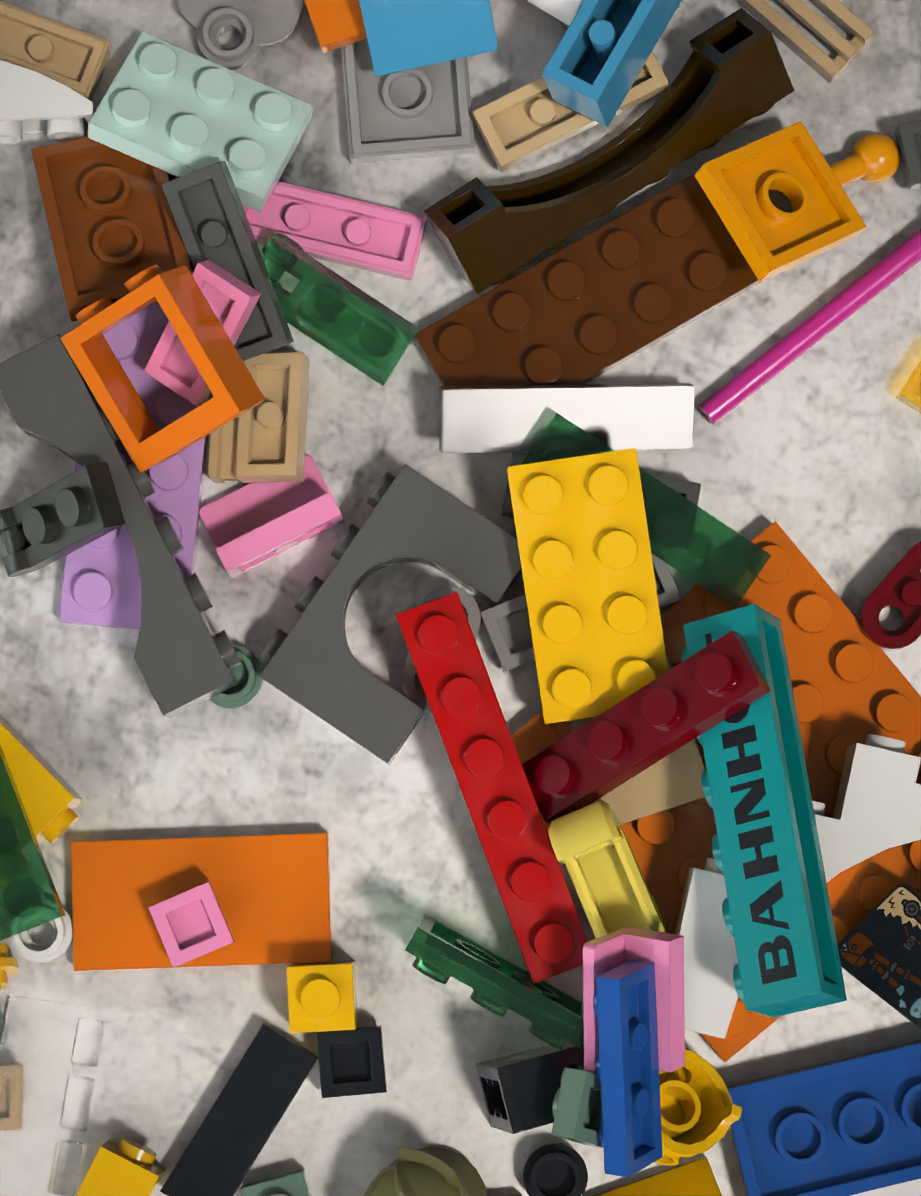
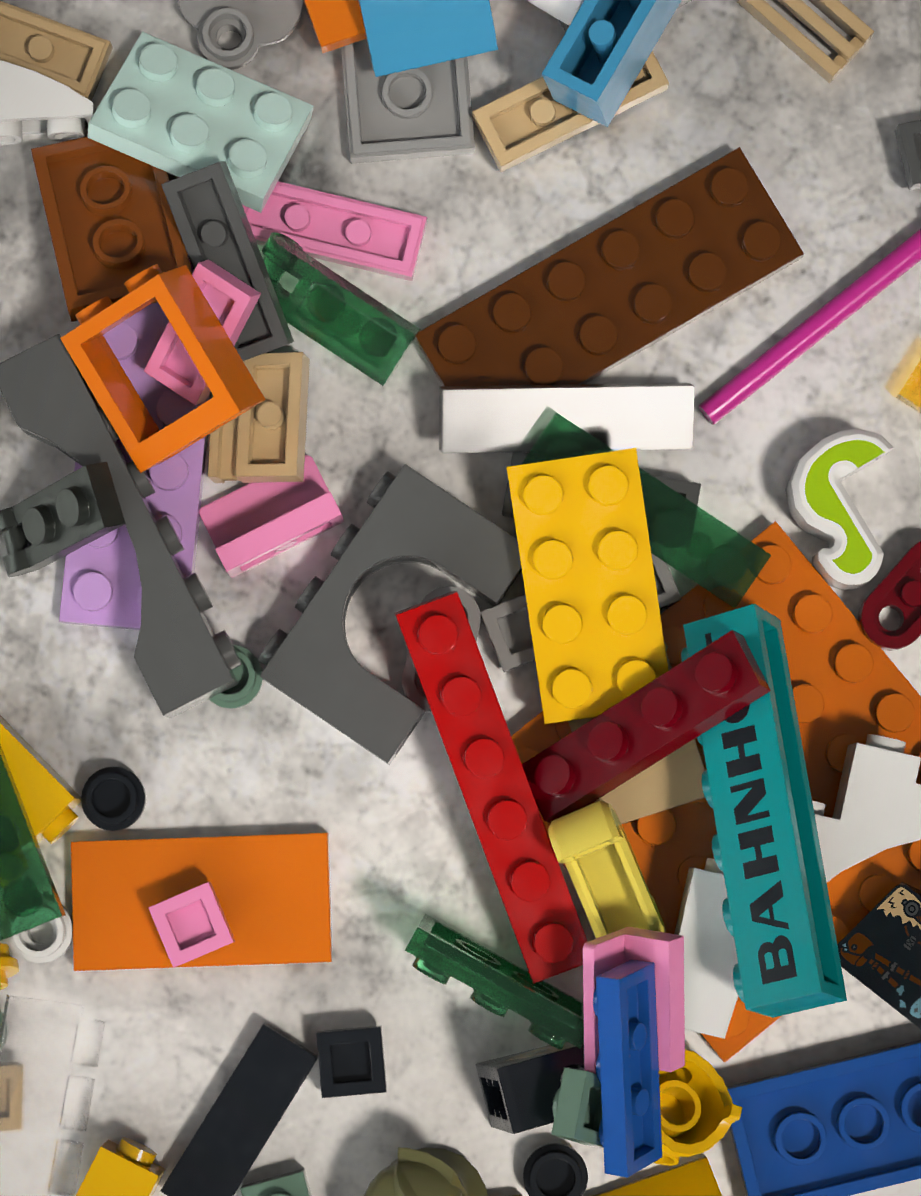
yellow brick [286,961,358,1033] -> none
dark brown arch [424,8,795,294] -> none
light orange plate [694,121,901,282] -> none
none -> black plate [81,767,146,831]
none -> white animal [785,429,894,590]

